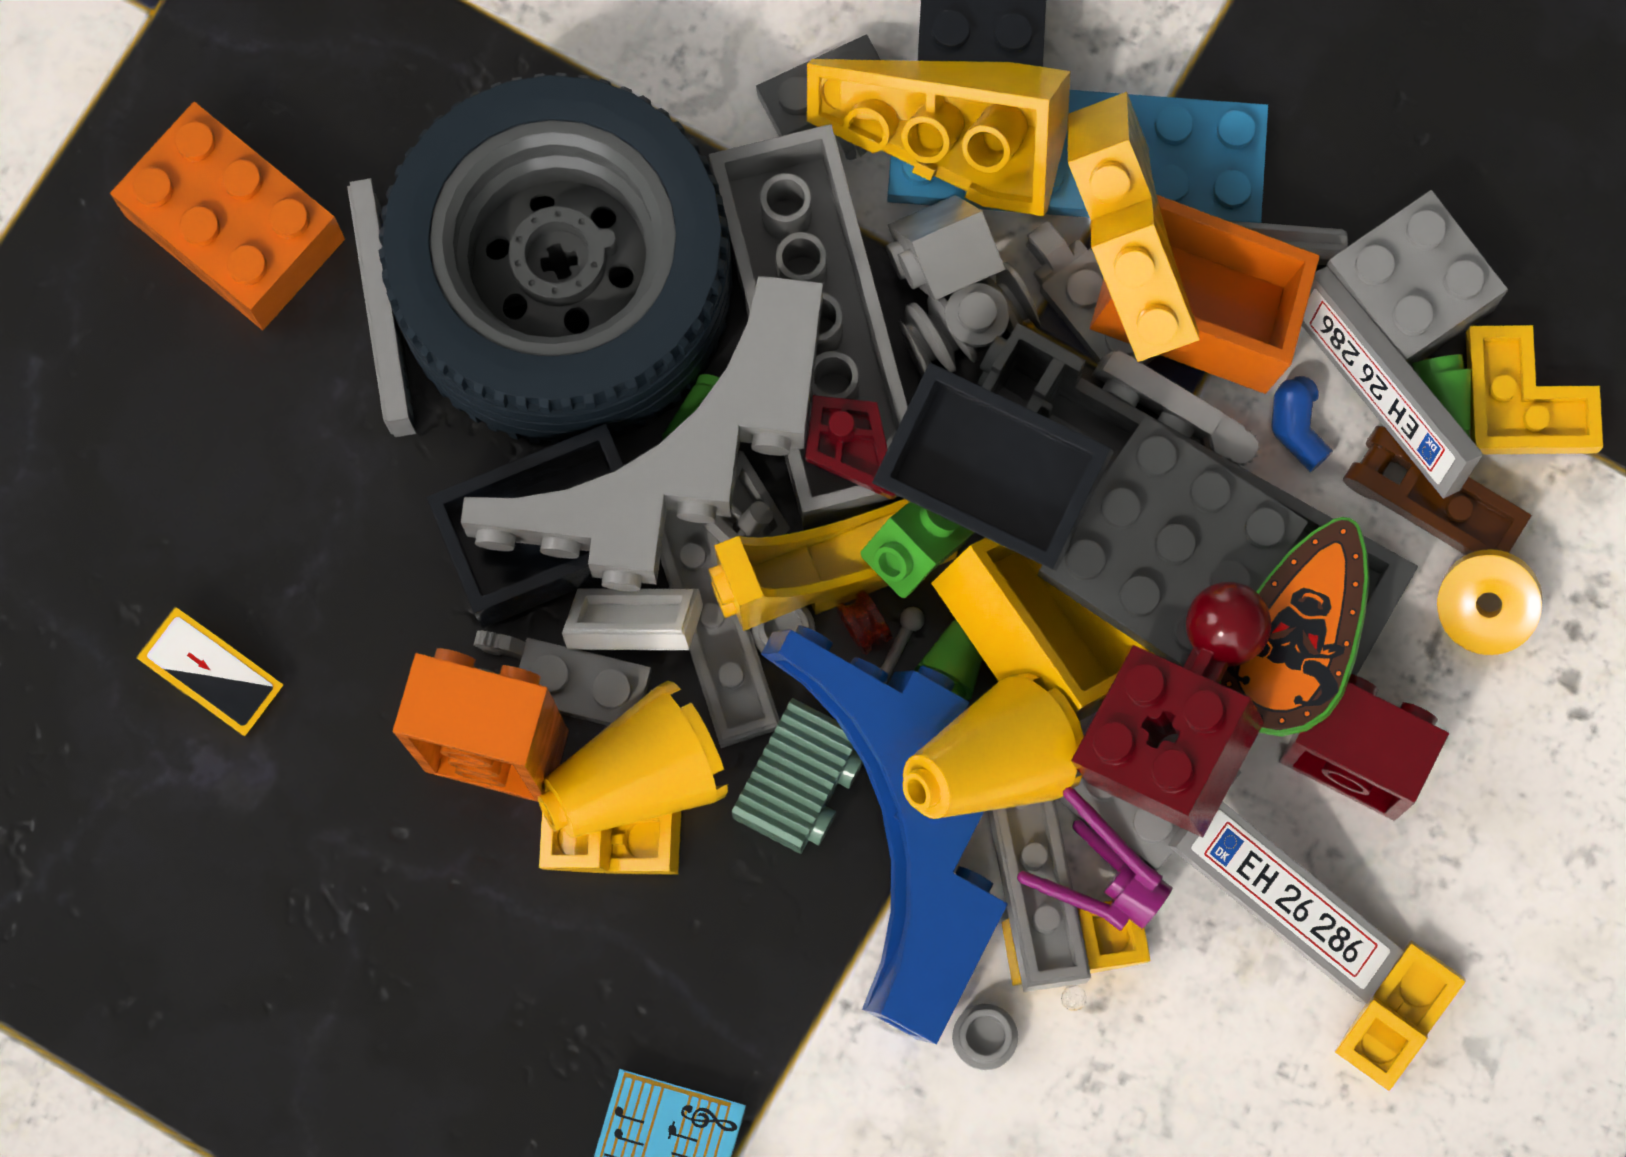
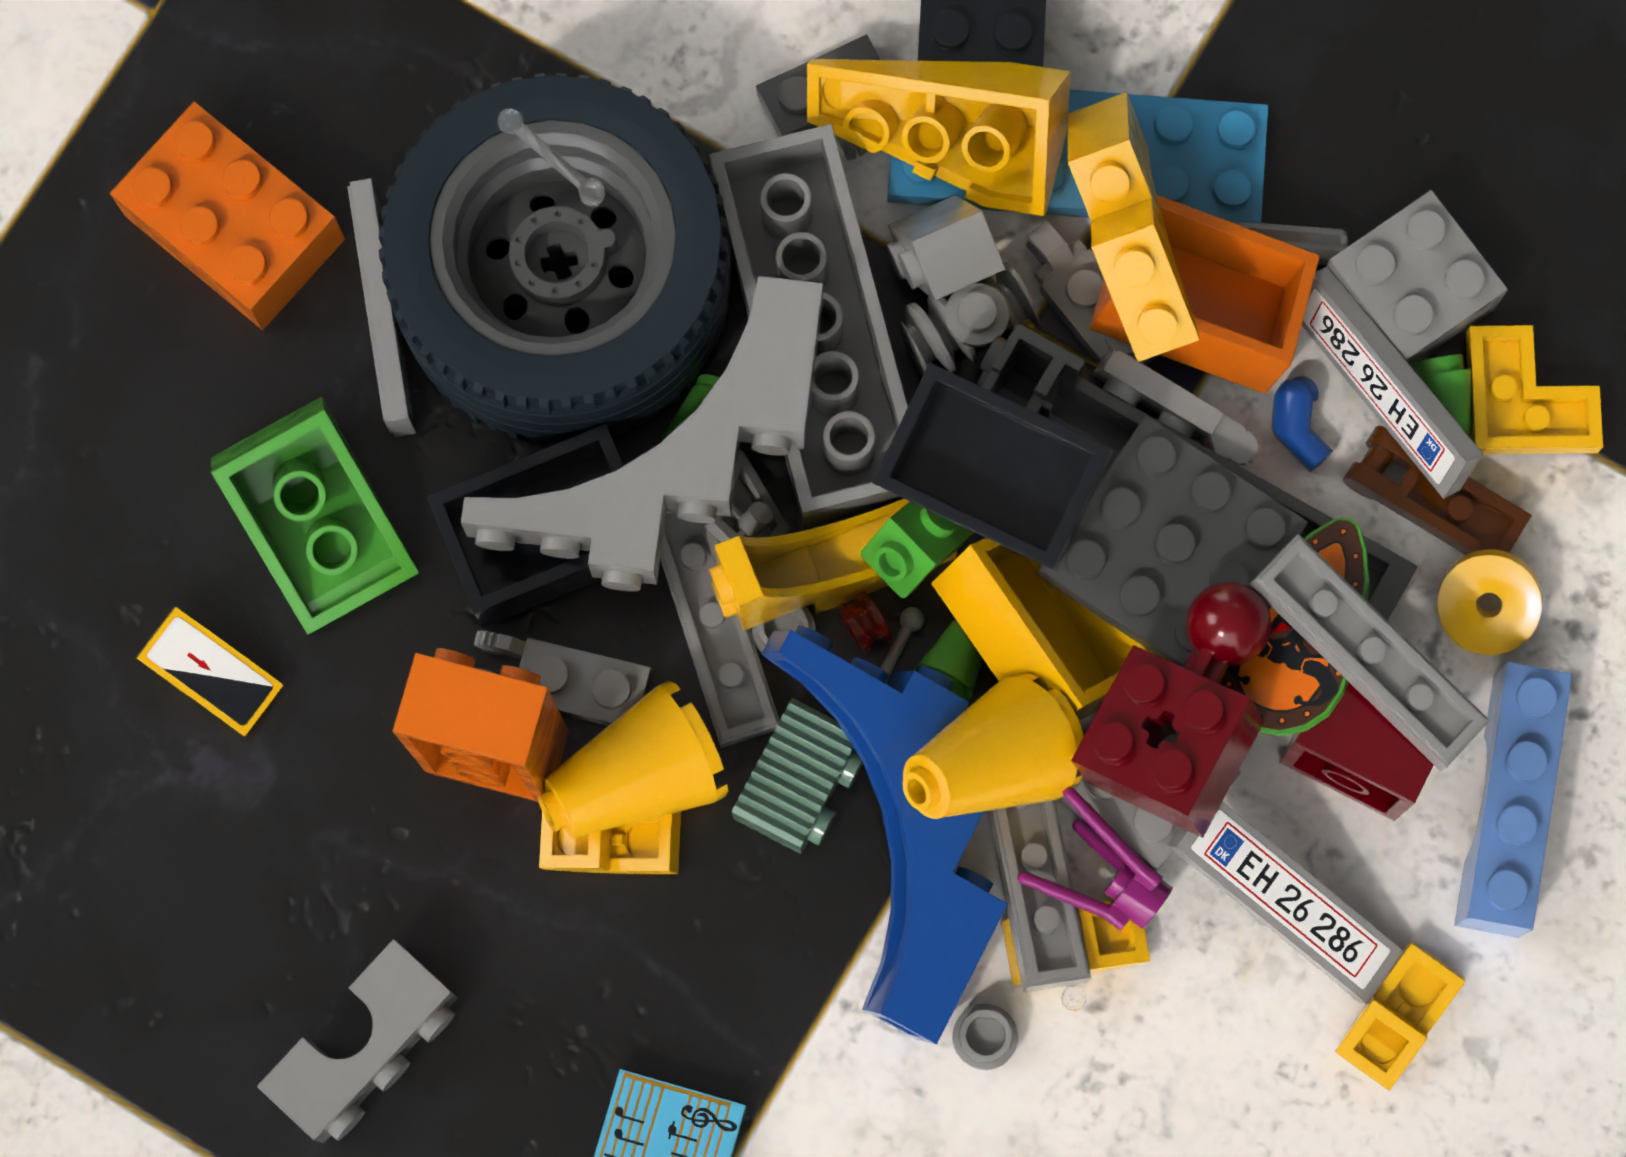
white tile [562,589,703,650] -> none
dark red piece [805,395,897,499] -> none
none -> bright green slope [211,396,419,635]
none -> light grey arch [257,939,458,1143]
none -> clear hinge [497,108,605,206]
none -> light grey tile [1249,534,1490,770]
none -> medium blue arch [1454,662,1572,938]

